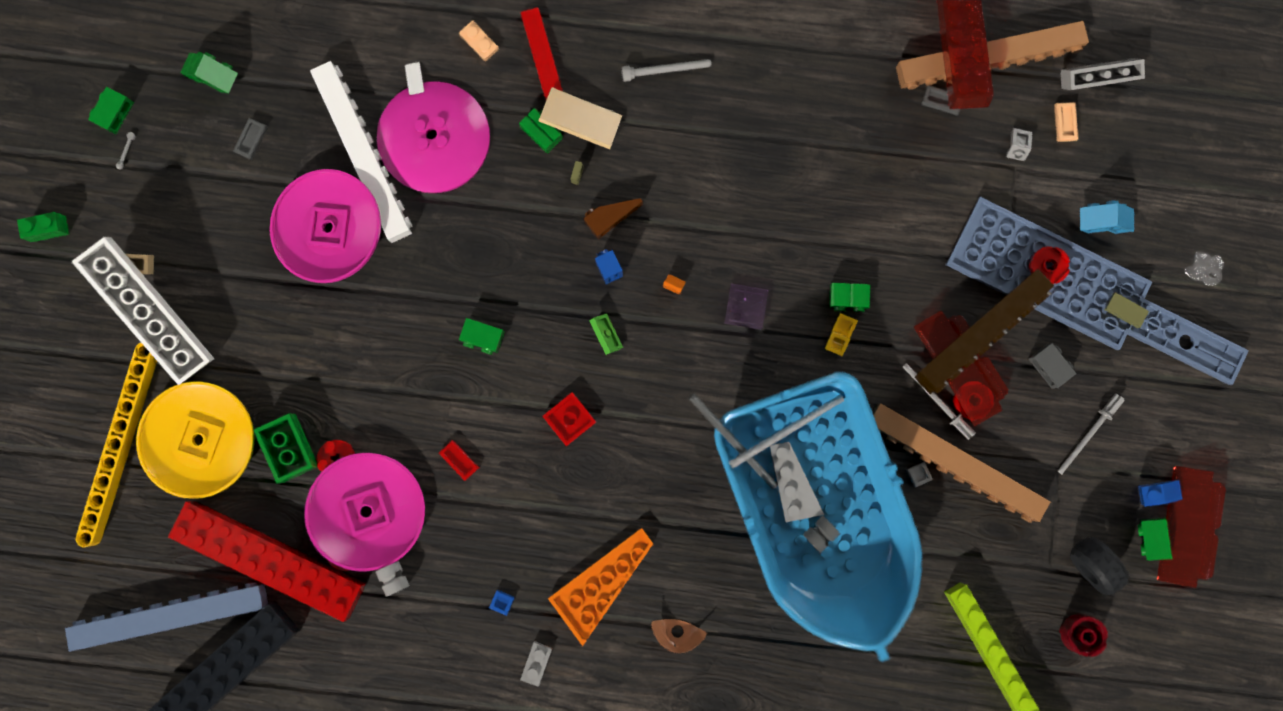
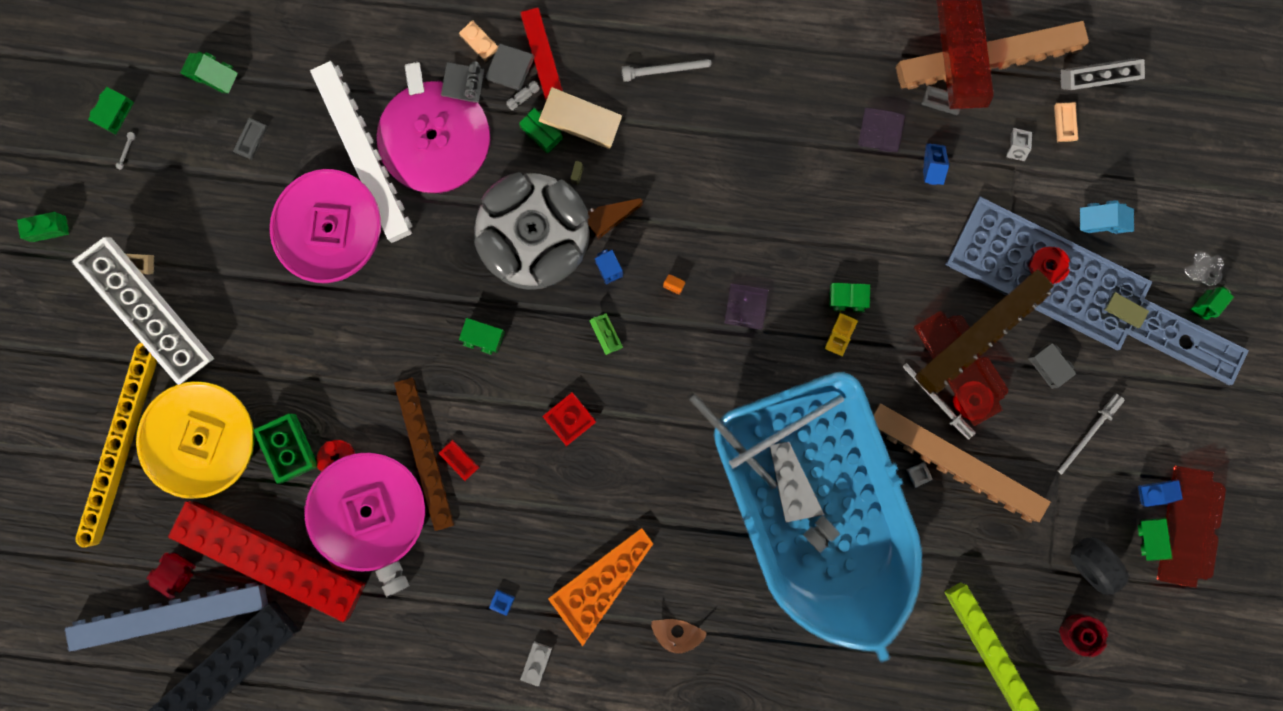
none -> dark red brick [147,552,196,599]
none -> reddish brown plate [394,377,454,531]
none -> dark grey hinge [441,61,484,103]
none -> piece [474,172,590,290]
none -> dark grey tile [485,44,534,91]
none -> light grey axle [506,81,540,110]
none -> clear purple slope [858,108,905,152]
none -> blue slope [923,144,949,185]
none -> green brick [1191,287,1234,320]

